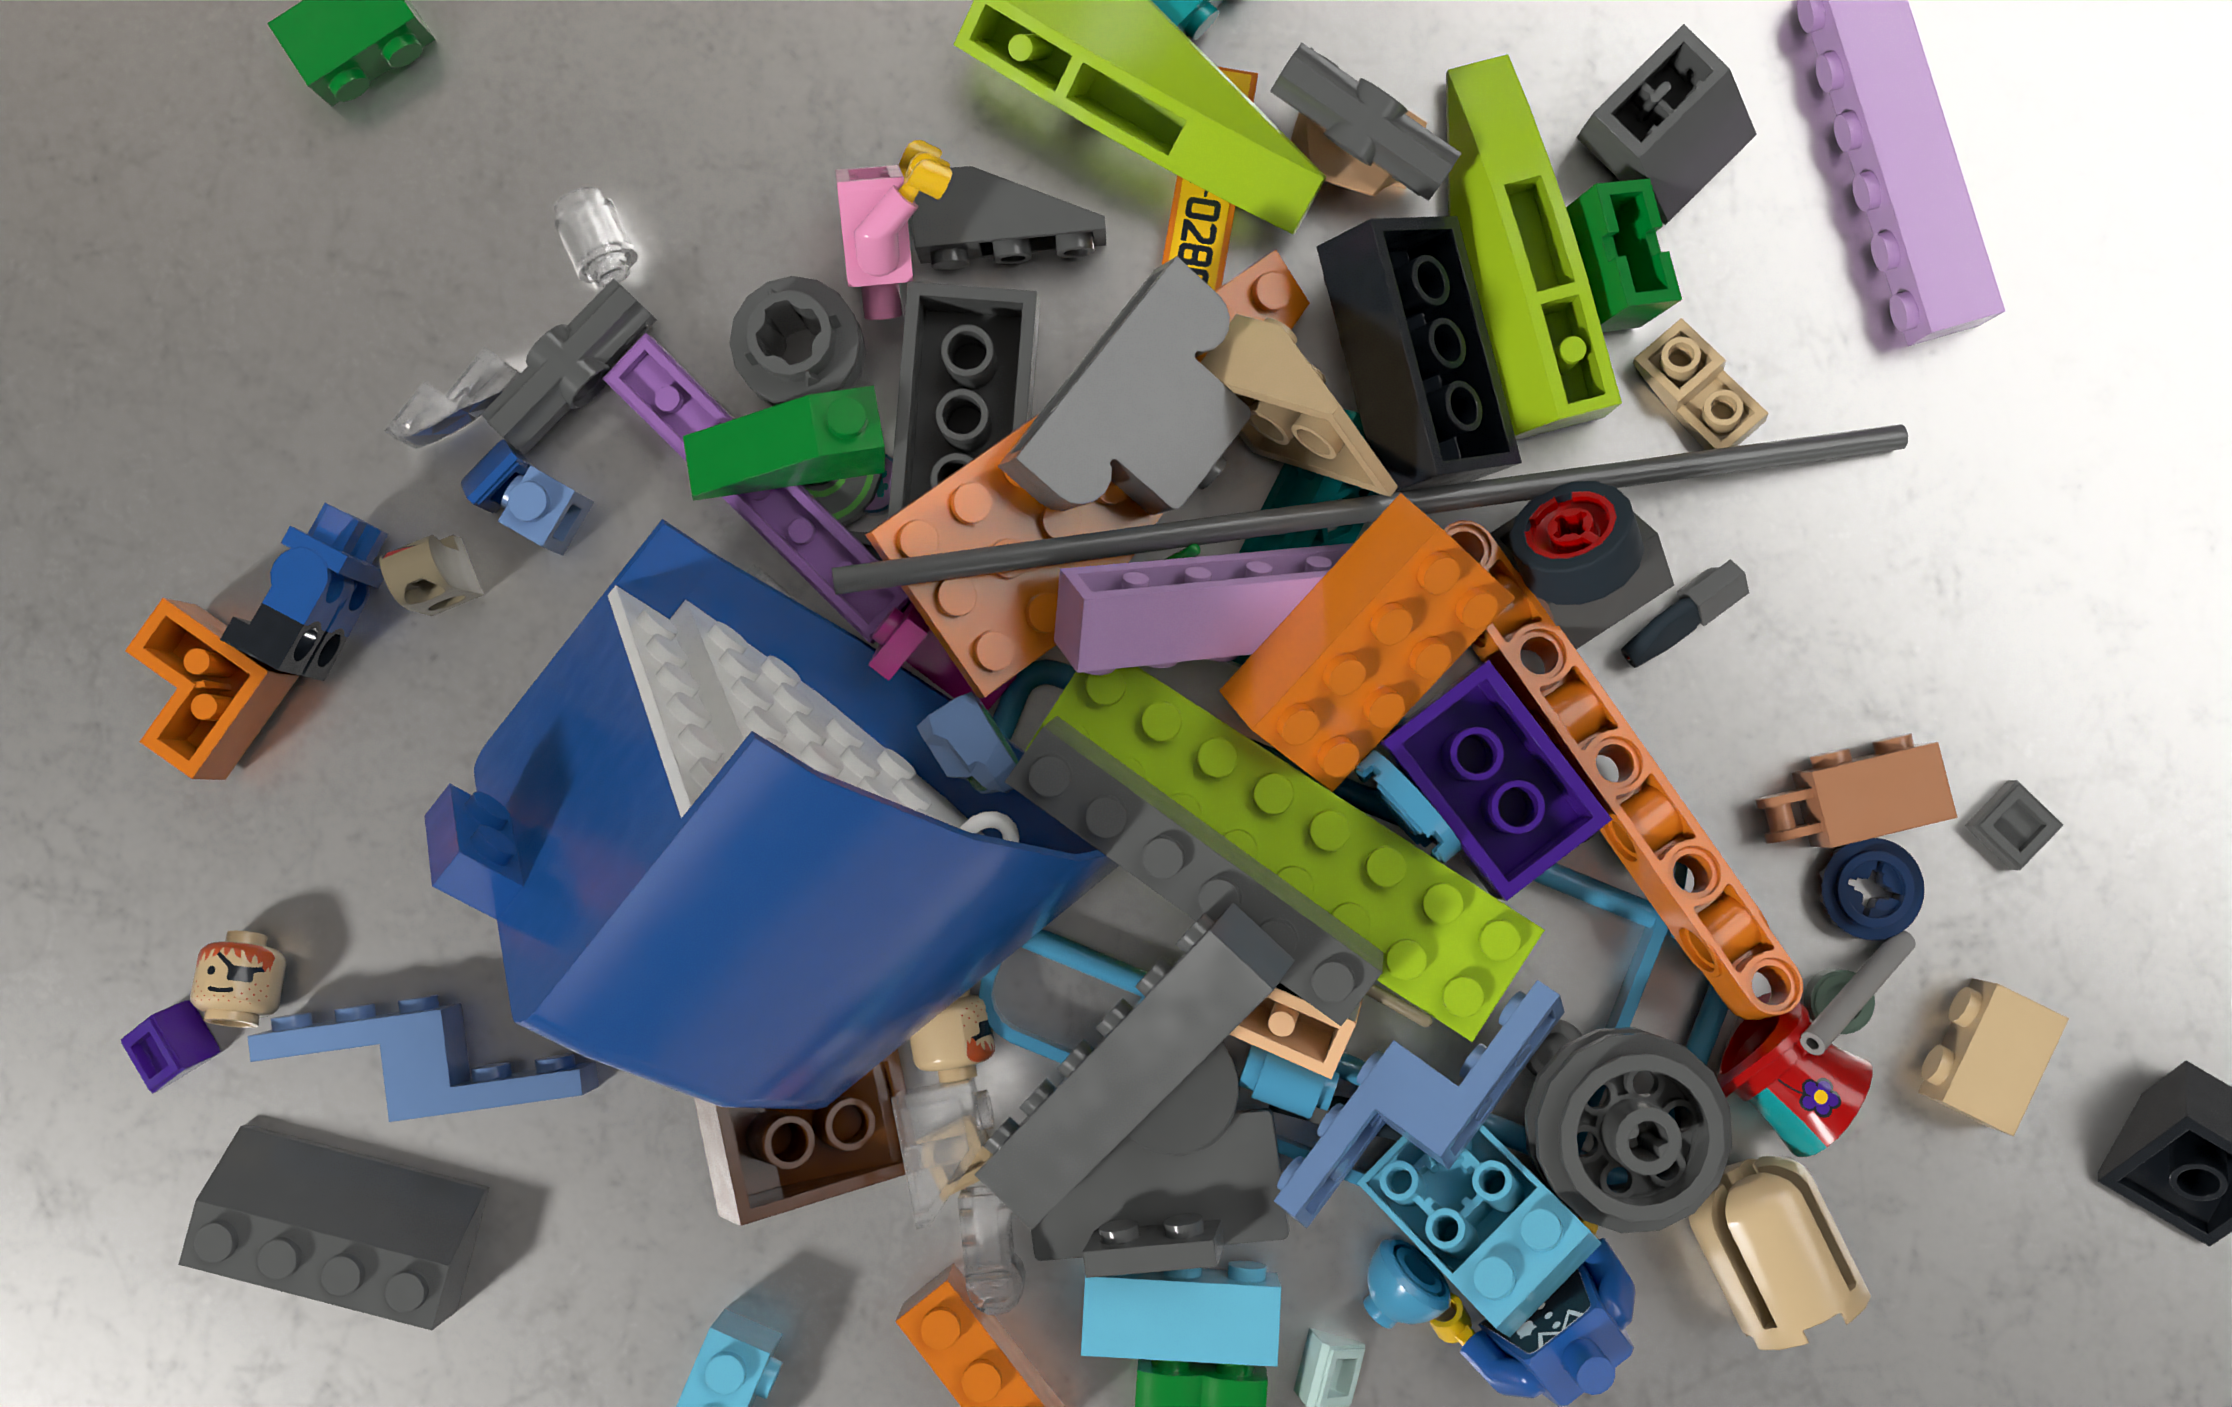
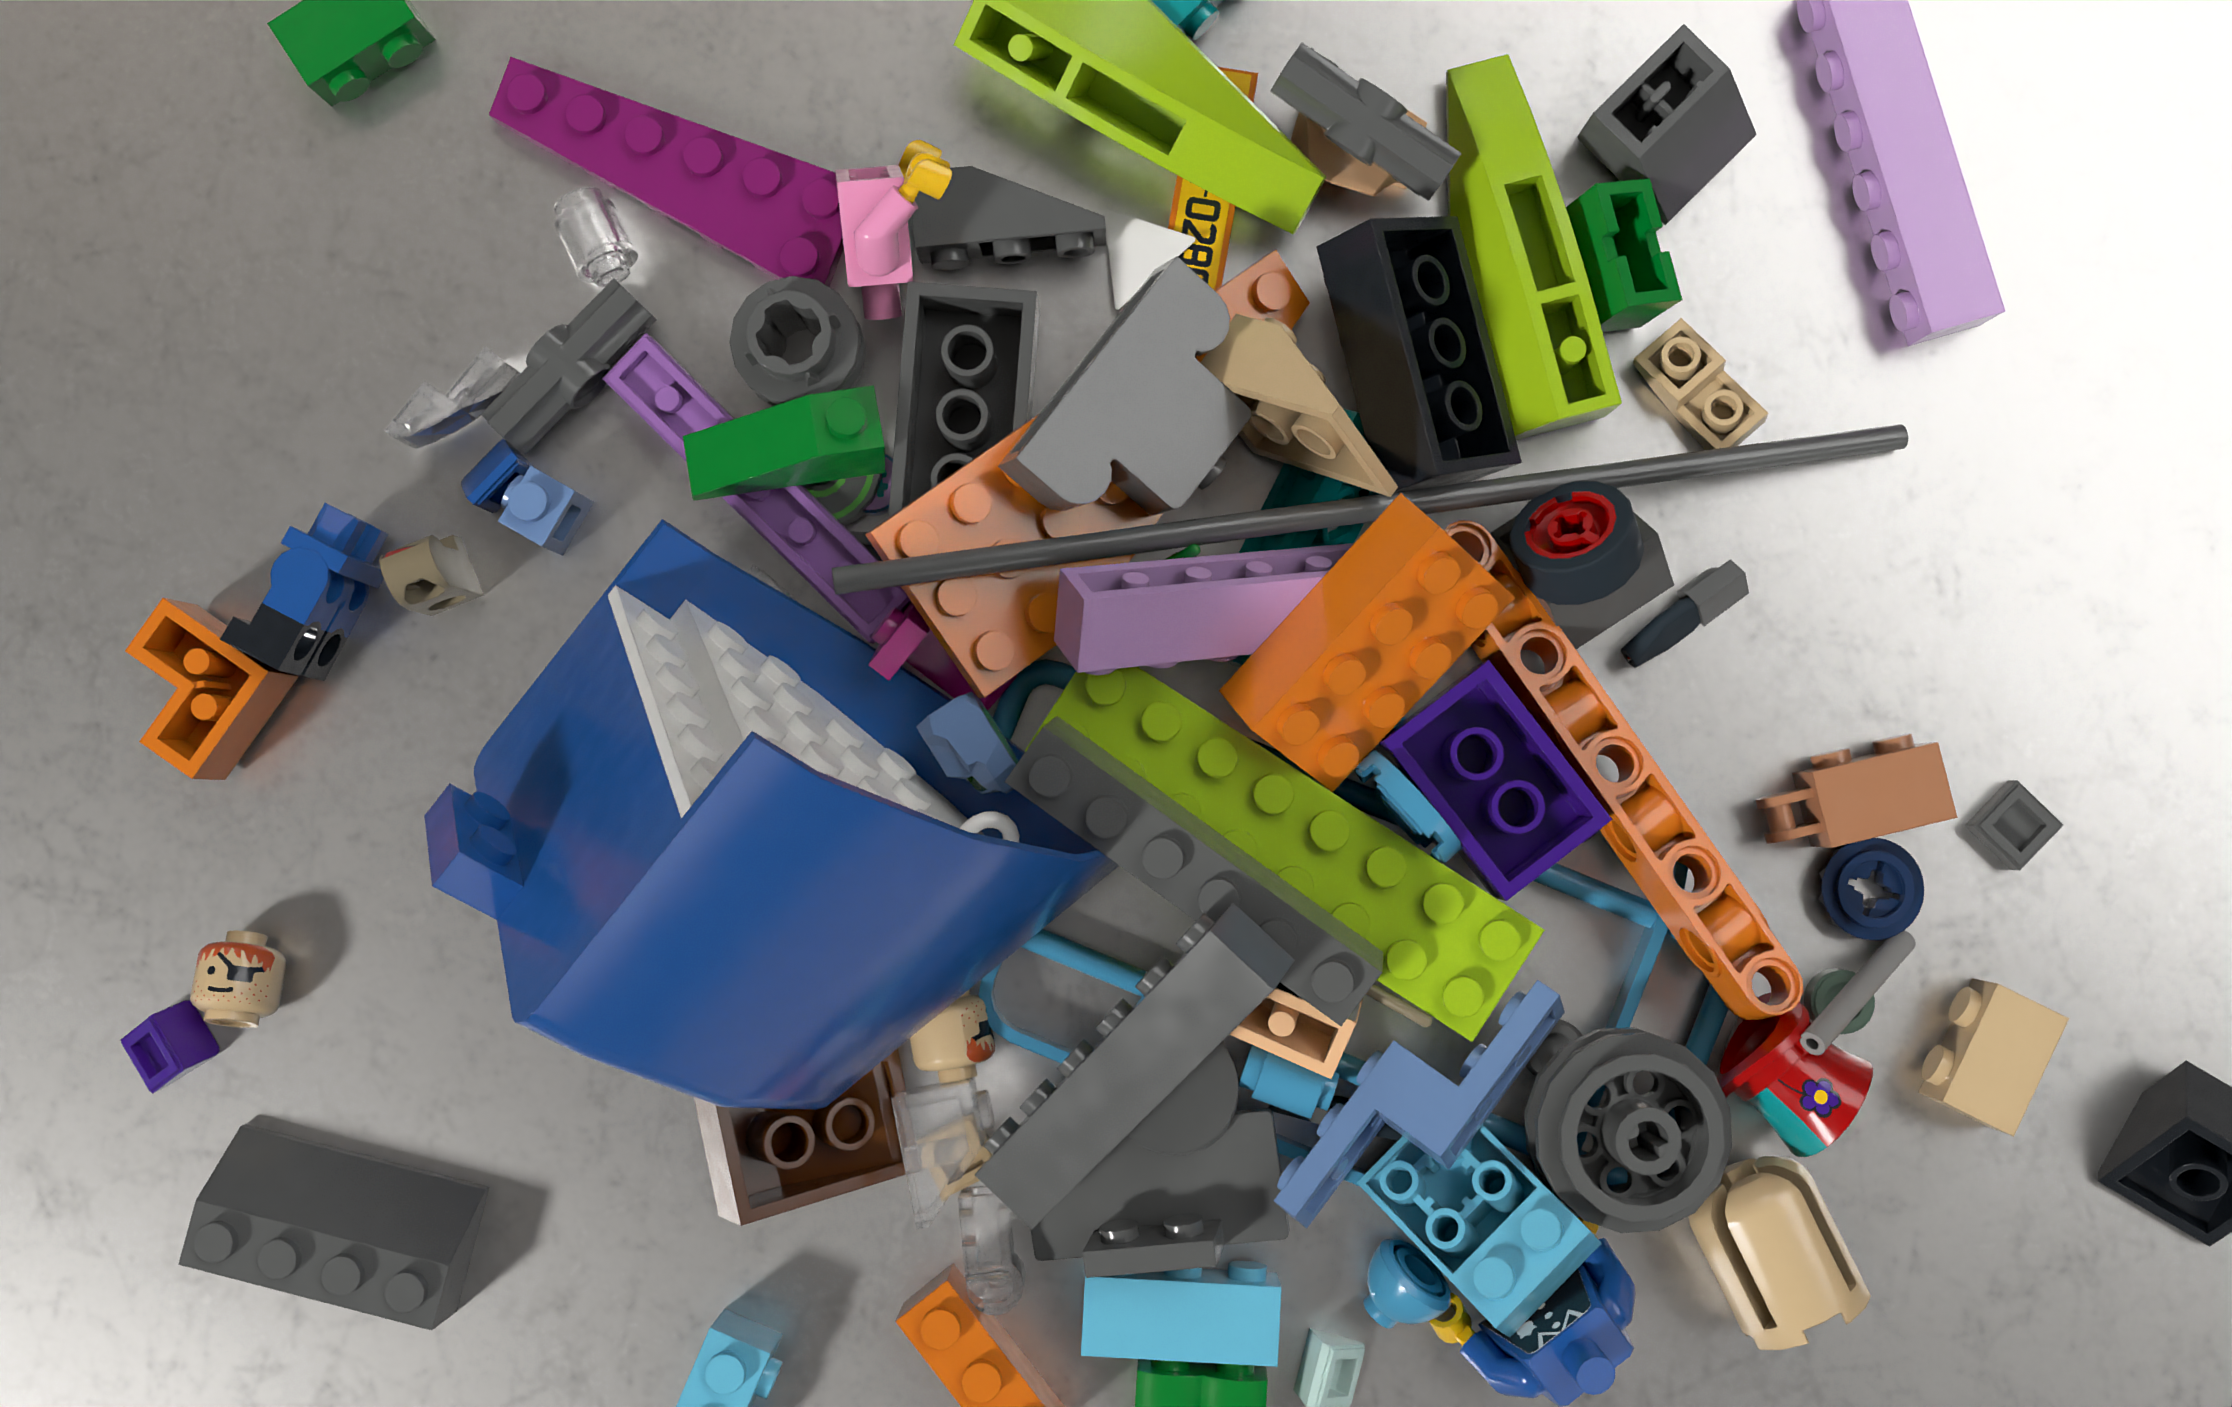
medium blue bracket [248,995,599,1122] -> none
none -> magenta wing [489,57,844,287]
none -> white sticker [1104,209,1196,310]

